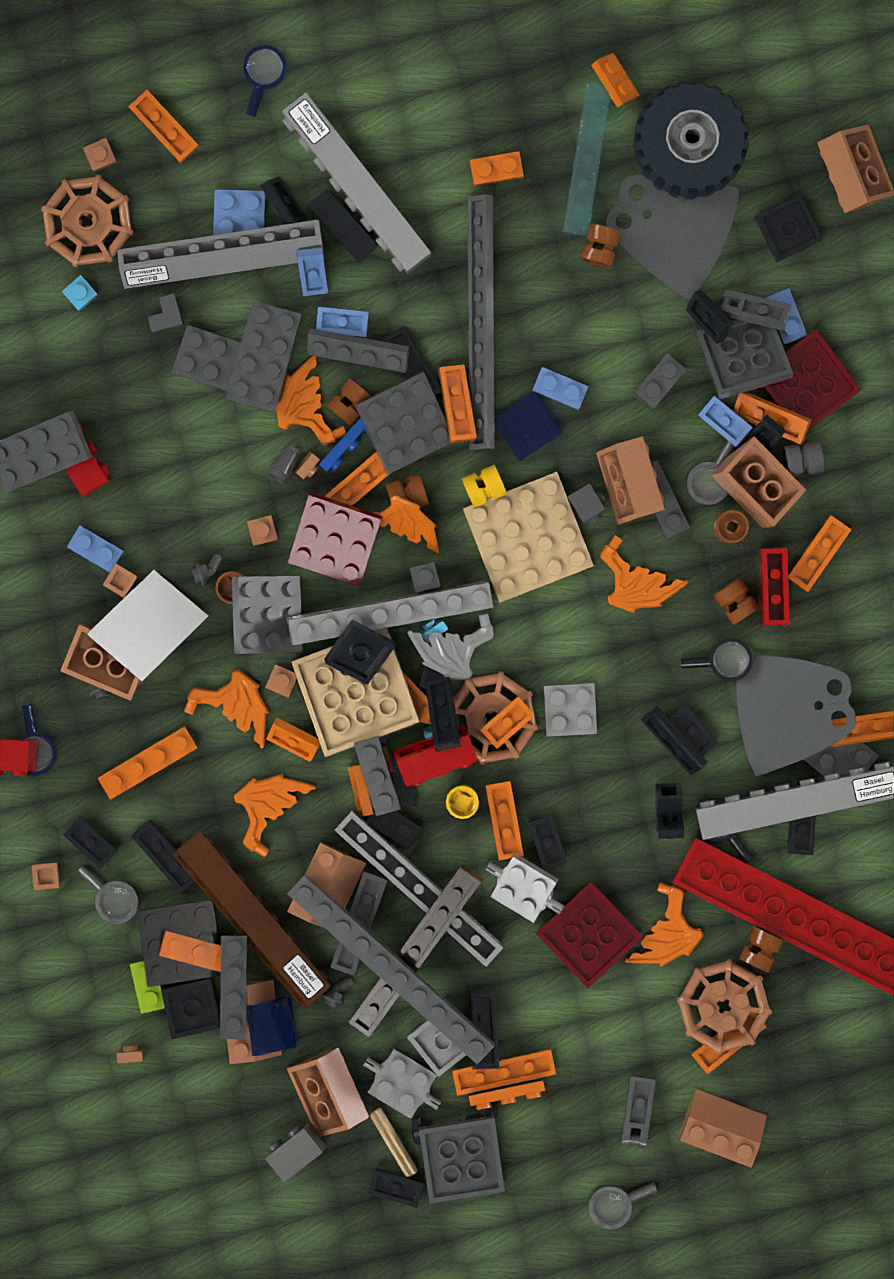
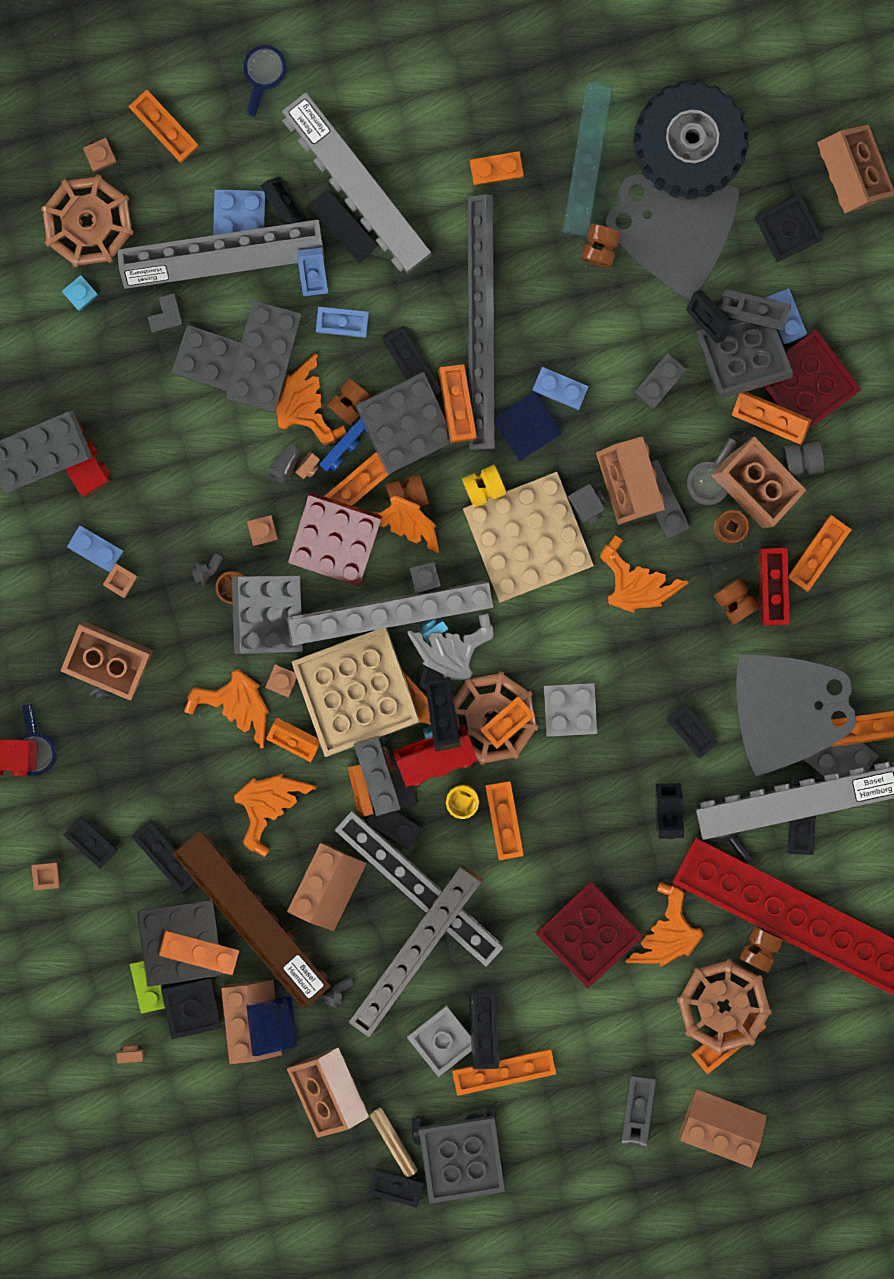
piece [77,864,139,924] -> none
white sticker [87,570,208,681] -> none
orange plate [98,726,198,800] -> none
dark grey plate [220,936,247,1039] -> none
dark grey brick [265,1122,326,1182] -> none
dark grey plate [287,874,495,1064] -> none
dark grey plate [307,328,409,373] -> none
black plate [324,620,396,685] -> none
dark grey plate [331,871,388,975] -> none
light grey plate [363,1049,442,1119] -> none
orange plate [469,1081,545,1110] -> none
plate [485,853,565,923] -> none
black plate [528,814,568,870] -> none
piece [588,1182,658,1229] -> none
orange plate [591,53,640,108] -> none
black tile [641,706,708,776] -> none
piece [681,638,753,682] -> none
medium blue plate [698,396,754,448] -> none
black plate [737,414,786,451] -> none

